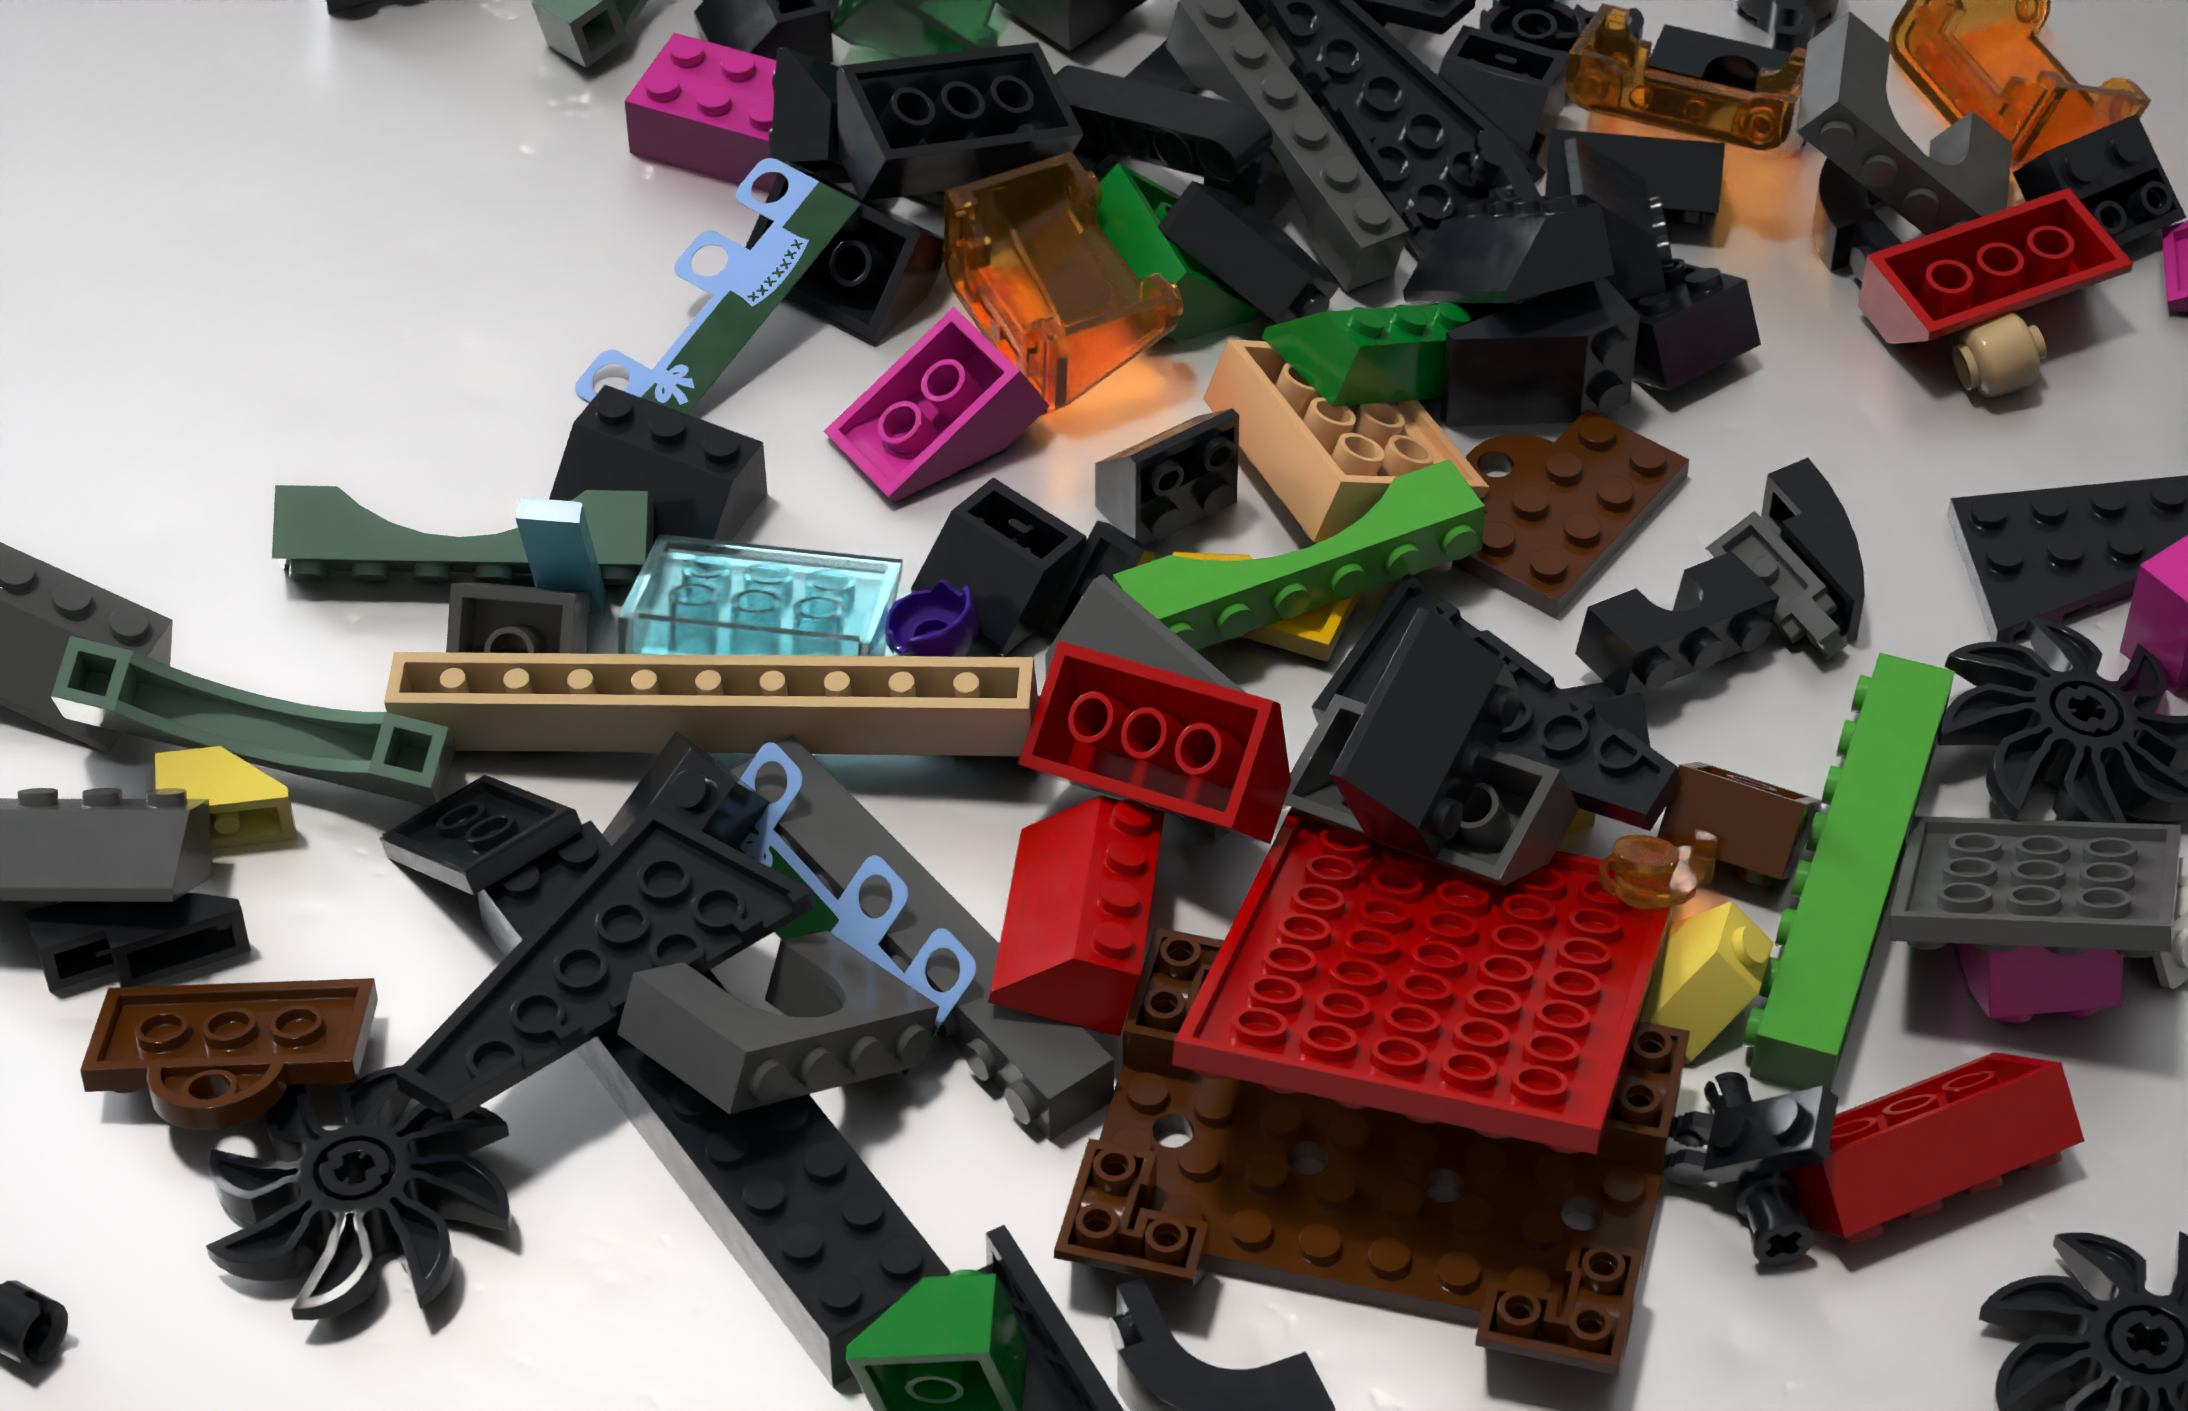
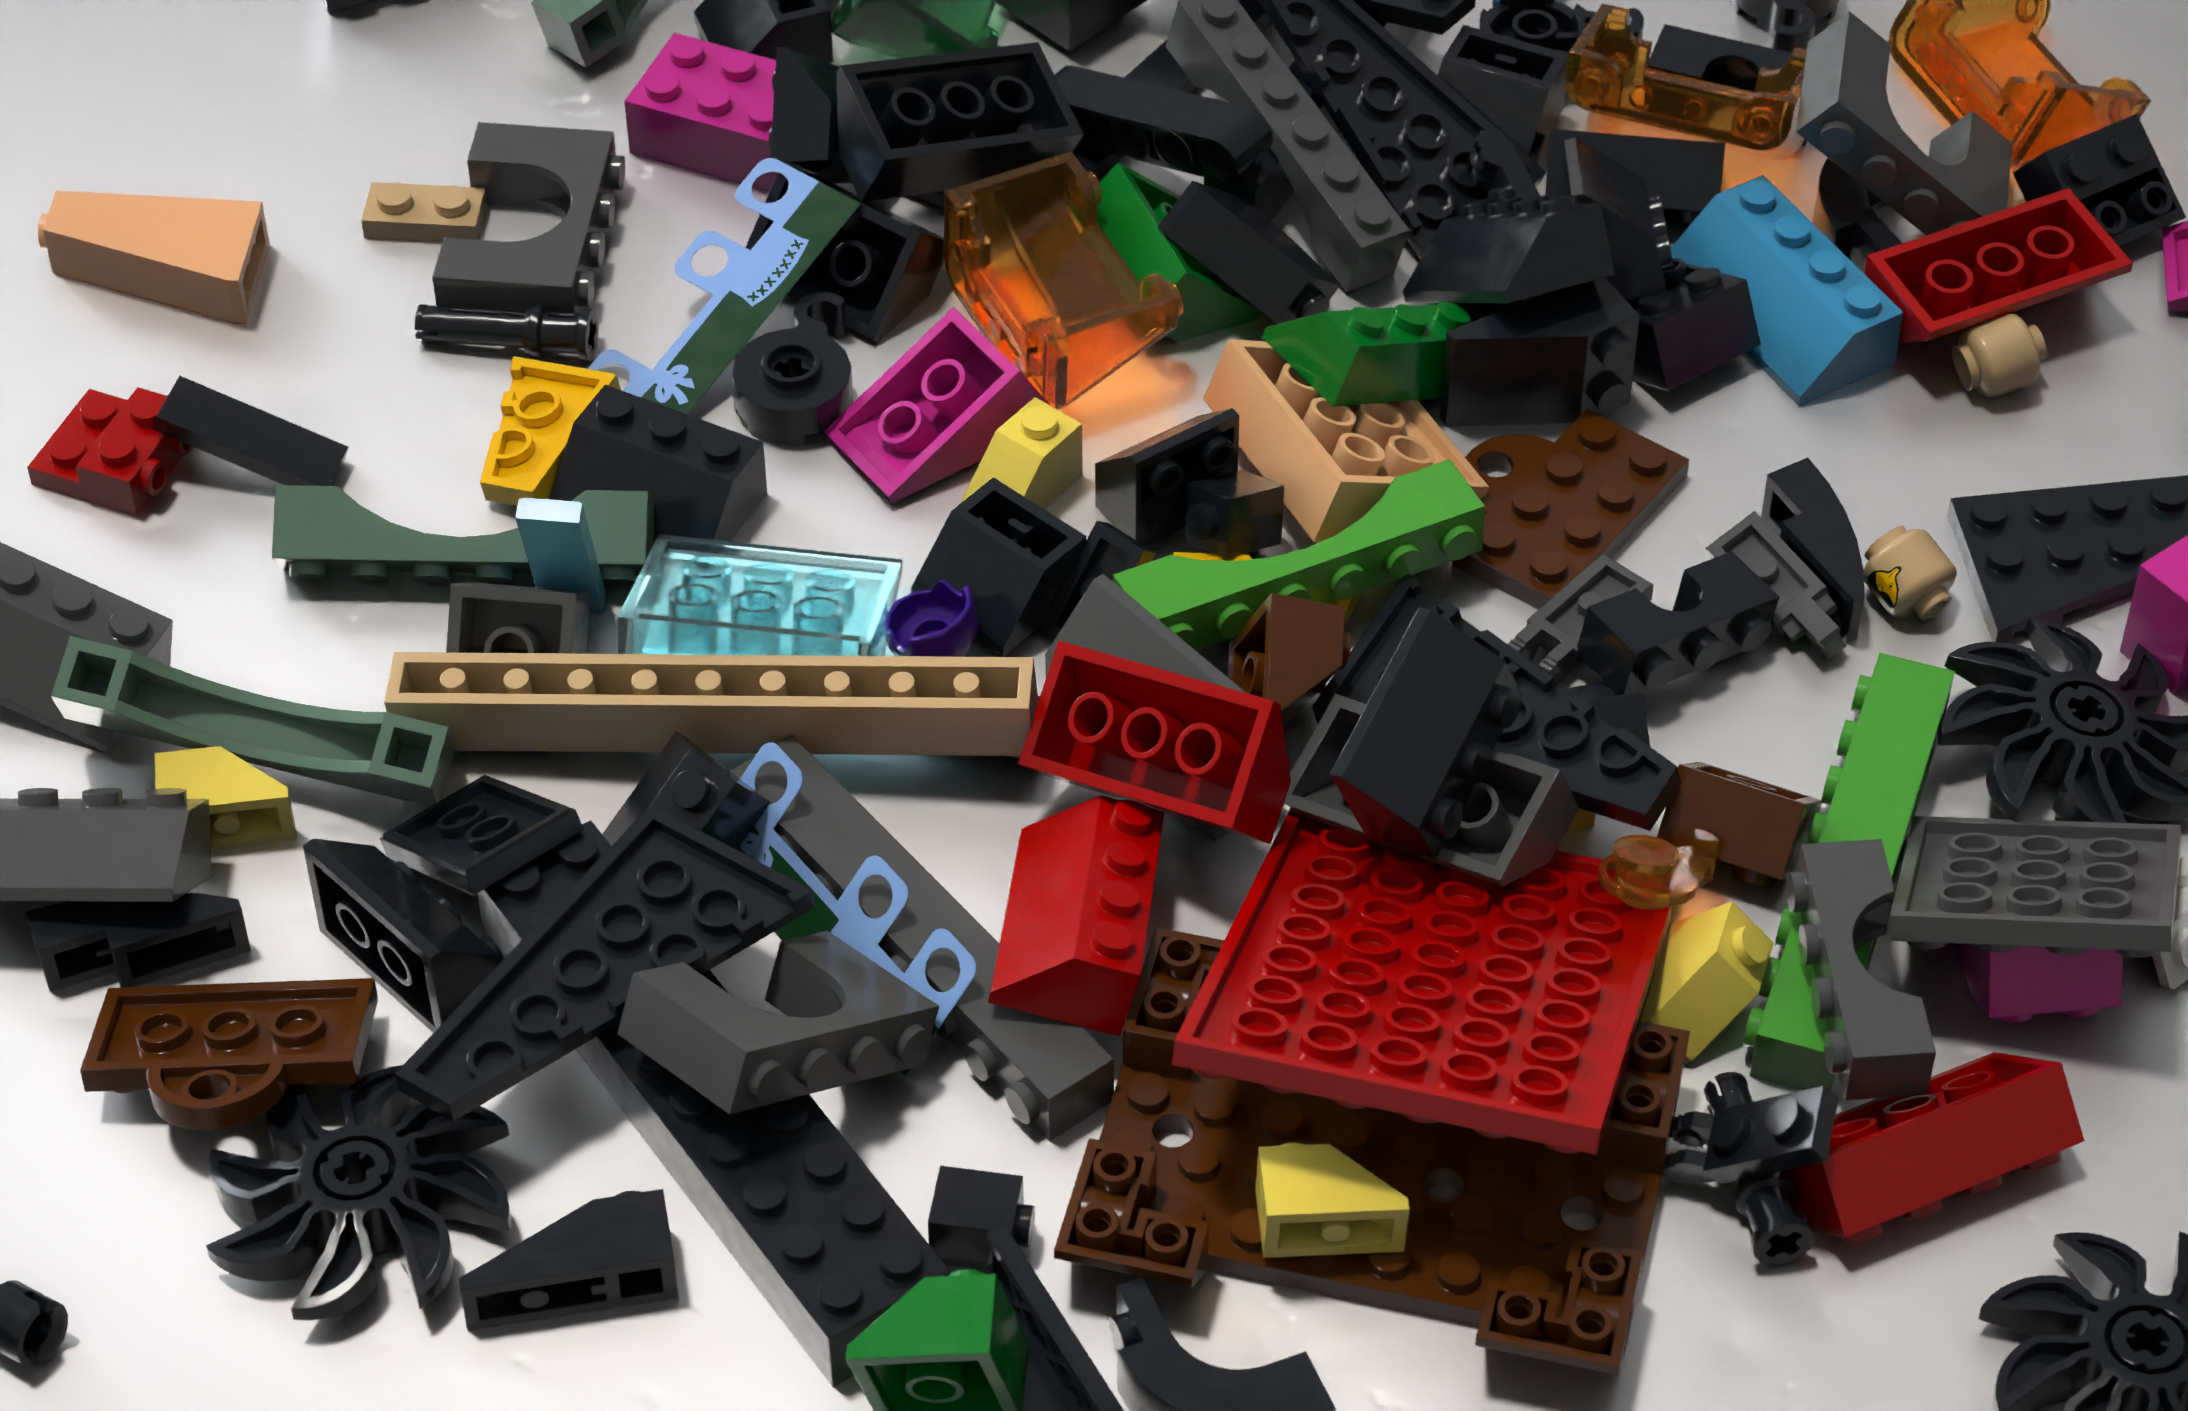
none -> red plate [27,387,194,517]
none -> light nougat slope [38,191,270,324]
none -> black tile [153,375,349,486]
none -> black slope [303,838,505,1033]
none -> tan plate [361,182,487,242]
none -> black pin [414,304,599,361]
none -> dark grey arch [432,122,625,314]
none -> black slope [459,1189,679,1331]
none -> yellow wing [480,356,621,506]
none -> black piece [731,292,853,446]
none -> black brick [928,1166,1035,1269]
none -> light yellow slope [960,397,1083,509]
none -> black brick [1185,469,1284,558]
none -> reddish brown slope [1228,593,1351,726]
none -> light yellow slope [1255,1143,1410,1258]
none -> dark grey hinge [1508,554,1654,686]
none -> dark azure slope [1671,175,1904,406]
none -> dark grey arch [1786,839,1936,1100]
none -> tan head [1864,526,1957,621]

